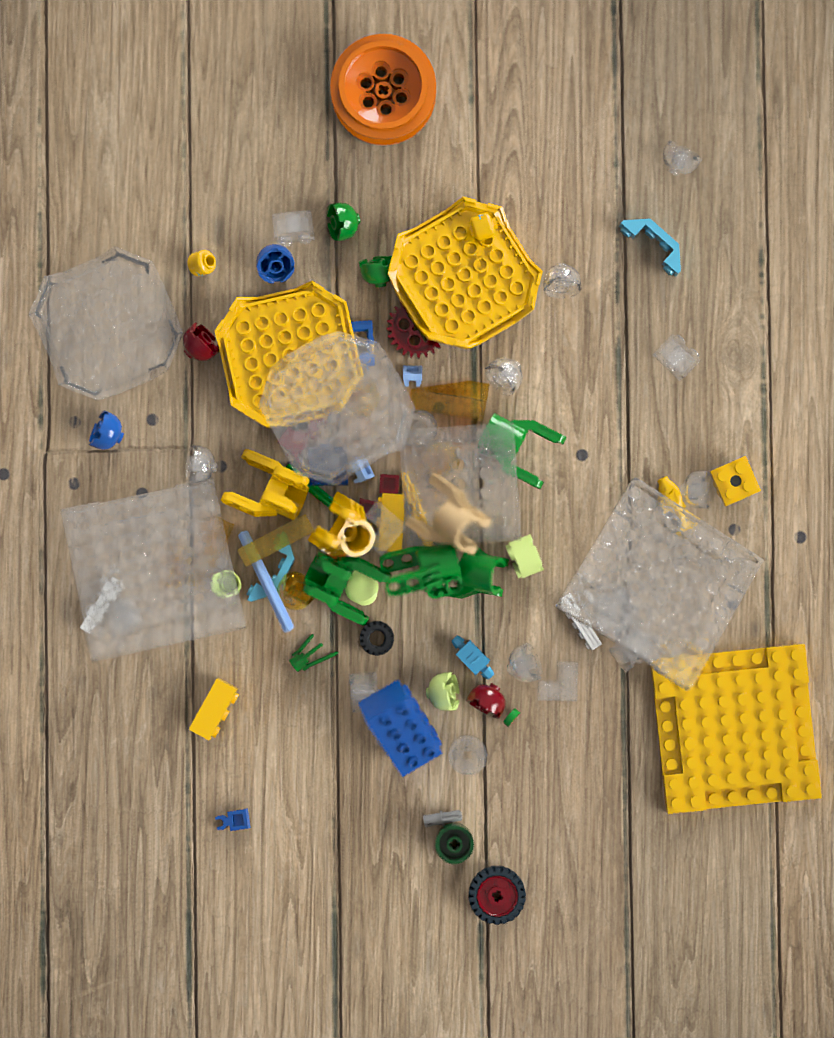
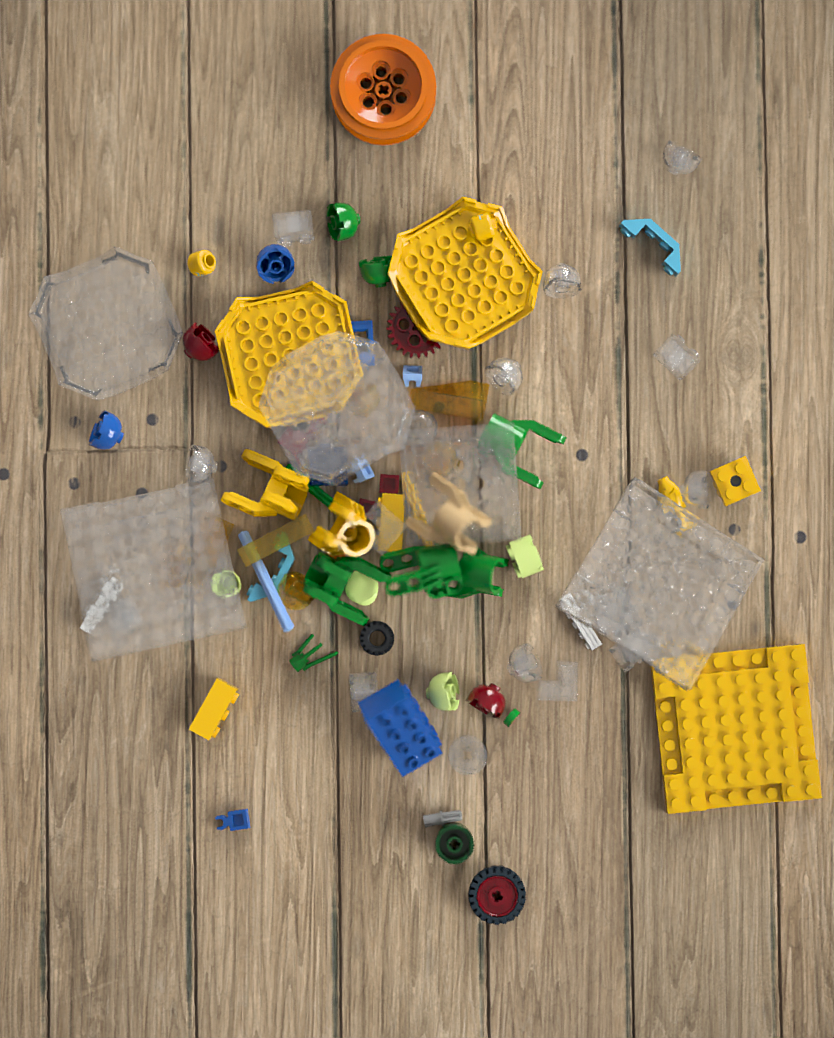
dark azure piece [451,635,494,680] -> none

